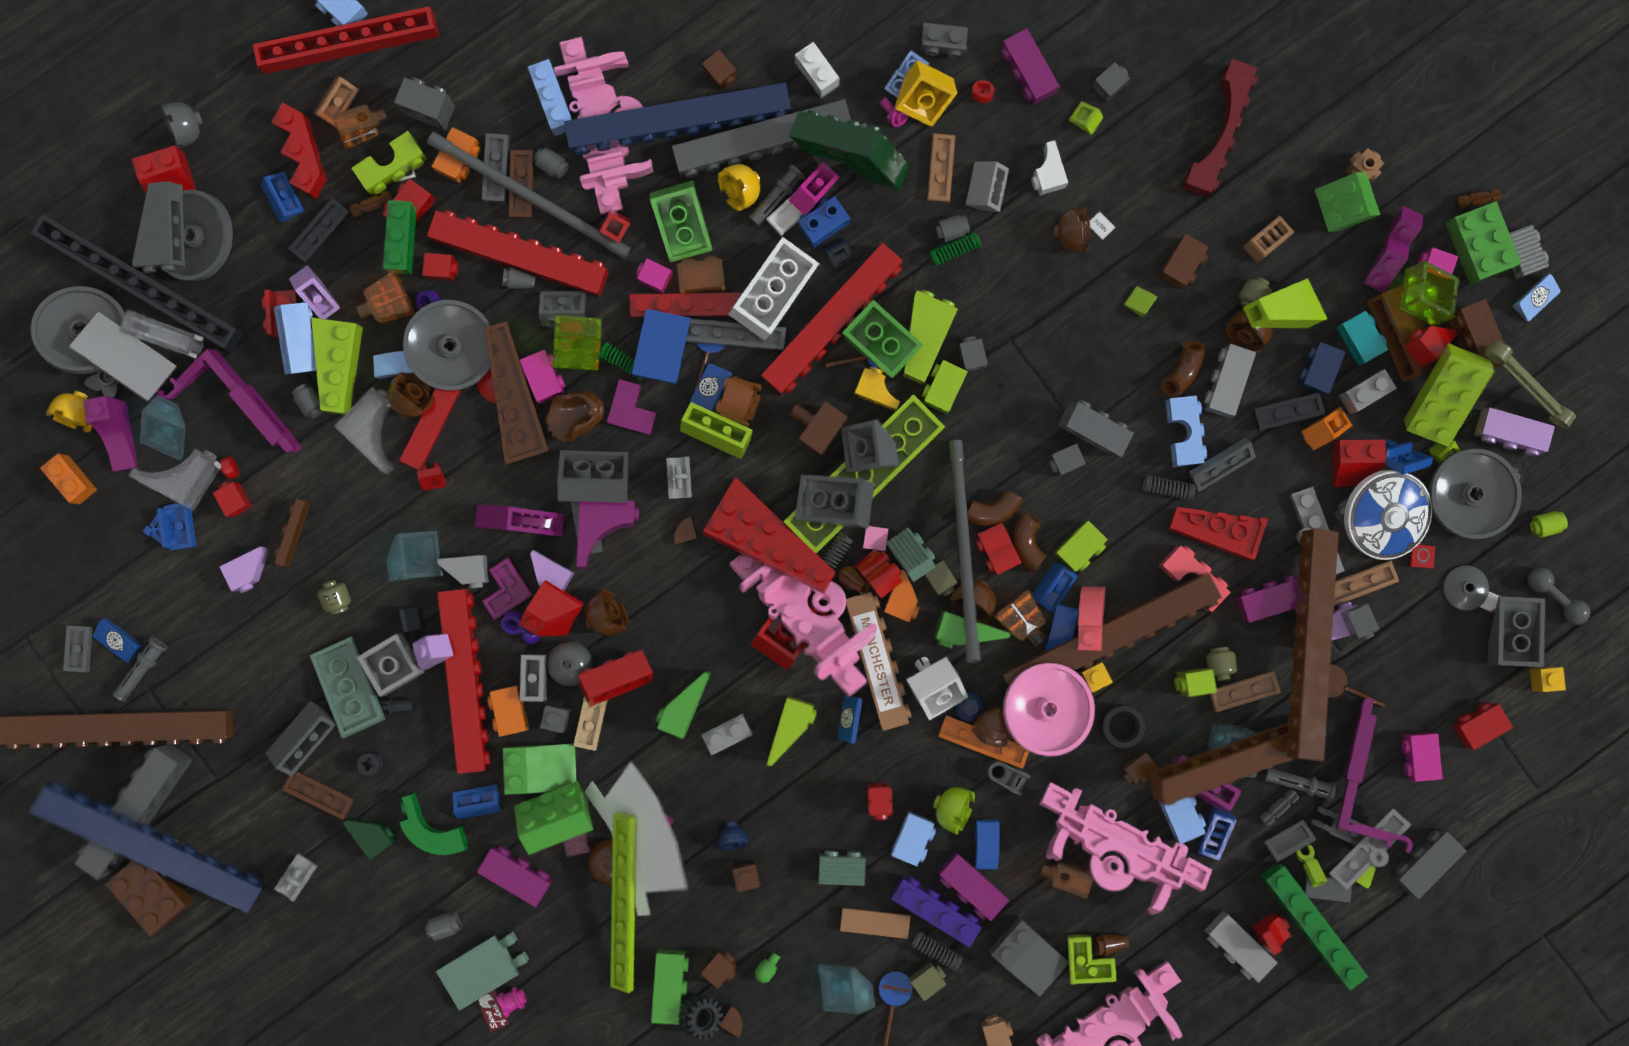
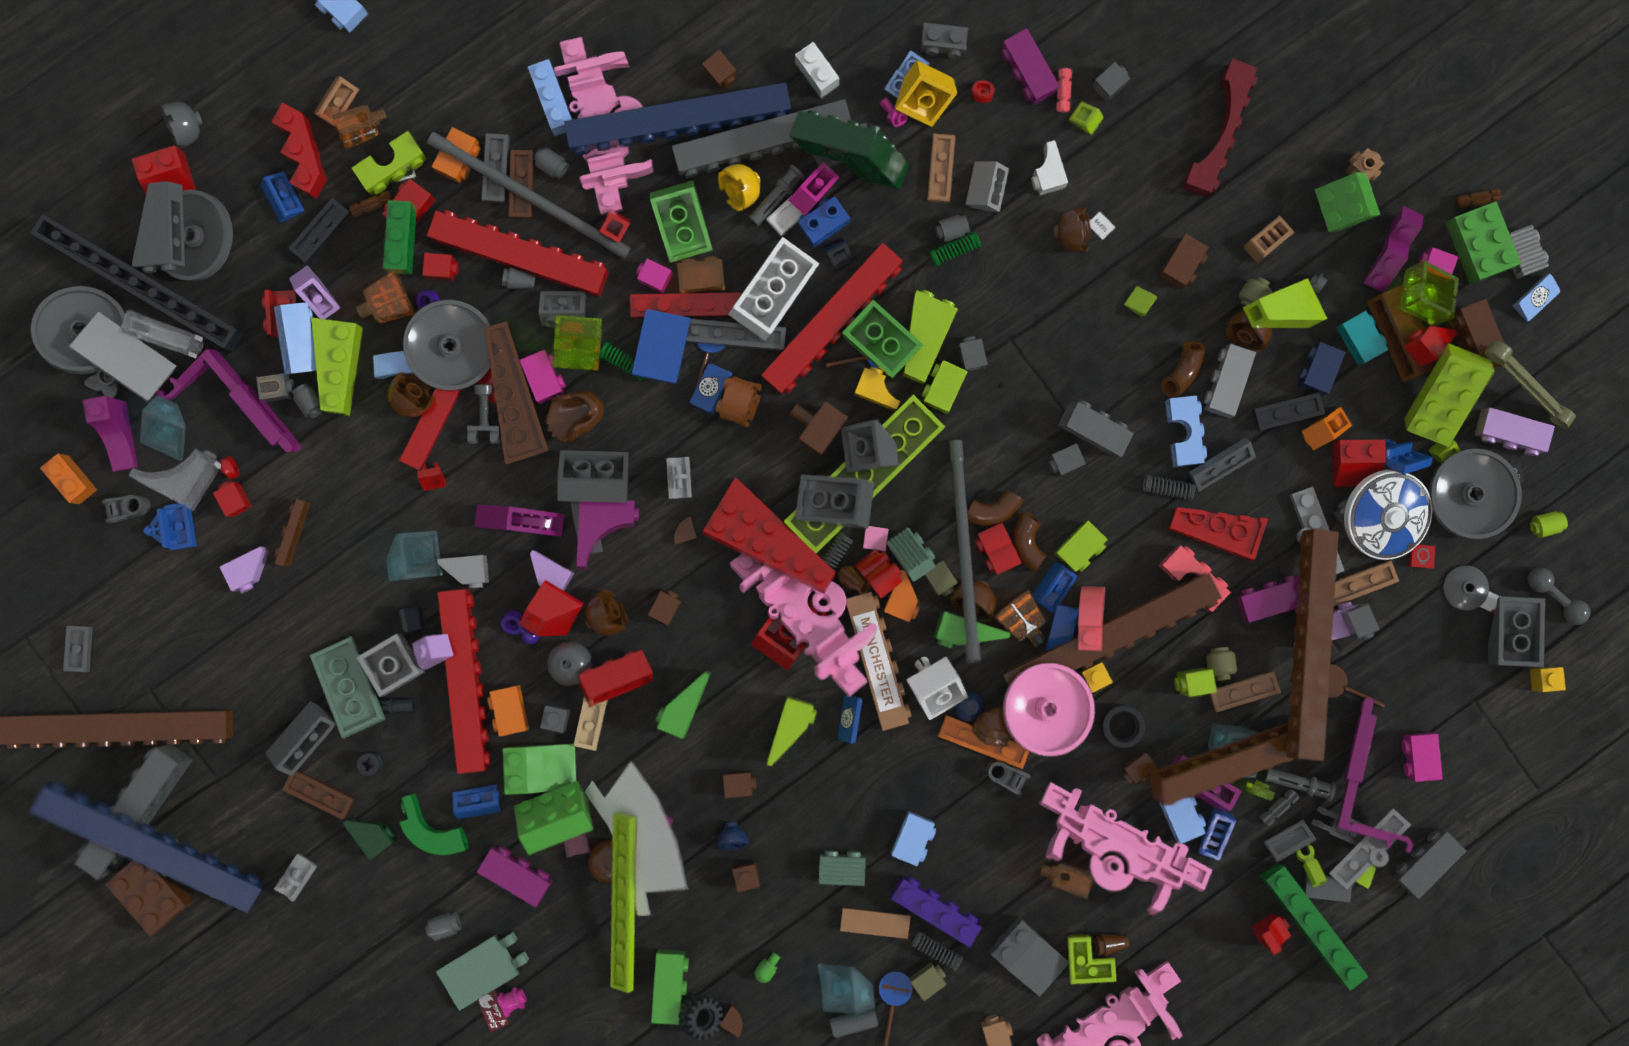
yellow cylinder [46,391,93,432] -> none
blue slope [92,618,143,664] -> none
dark grey pin [112,637,168,702] -> none
red brick [253,6,440,74] -> none
olive head [317,579,351,615] -> none
clear arch [334,387,394,475] -> none
dark grey brick [394,77,455,131] -> none
magenta tile [482,558,533,620] -> none
light grey brick [520,654,548,701] -> none
magenta tile [607,379,657,435] -> none
lime brick [680,402,752,459] -> none
reddish brown brick [701,949,737,989] -> none
light grey brick [702,713,753,755] -> none
red brick [867,783,892,820] -> none
lime cylinder [934,787,975,835] -> none
magenta brick [938,852,1009,921] -> none
blue slope [974,820,1000,869] -> none
light grey brick [1204,911,1277,983] -> none
light grey brick [1338,369,1396,414] -> none
red brick [1452,702,1513,750] -> none
none -> dark grey piece [102,495,151,523]
none -> brick [256,374,295,402]
none -> dark grey bar [467,385,501,444]
none -> reddish brown brick [648,589,682,626]
none -> reddish brown brick [723,771,757,798]
none -> dark grey brick [830,1007,878,1038]
none -> coral axle [1056,68,1072,113]
none -> clear neon green plate [1245,781,1275,801]
none -> dark grey plate [1310,274,1327,295]

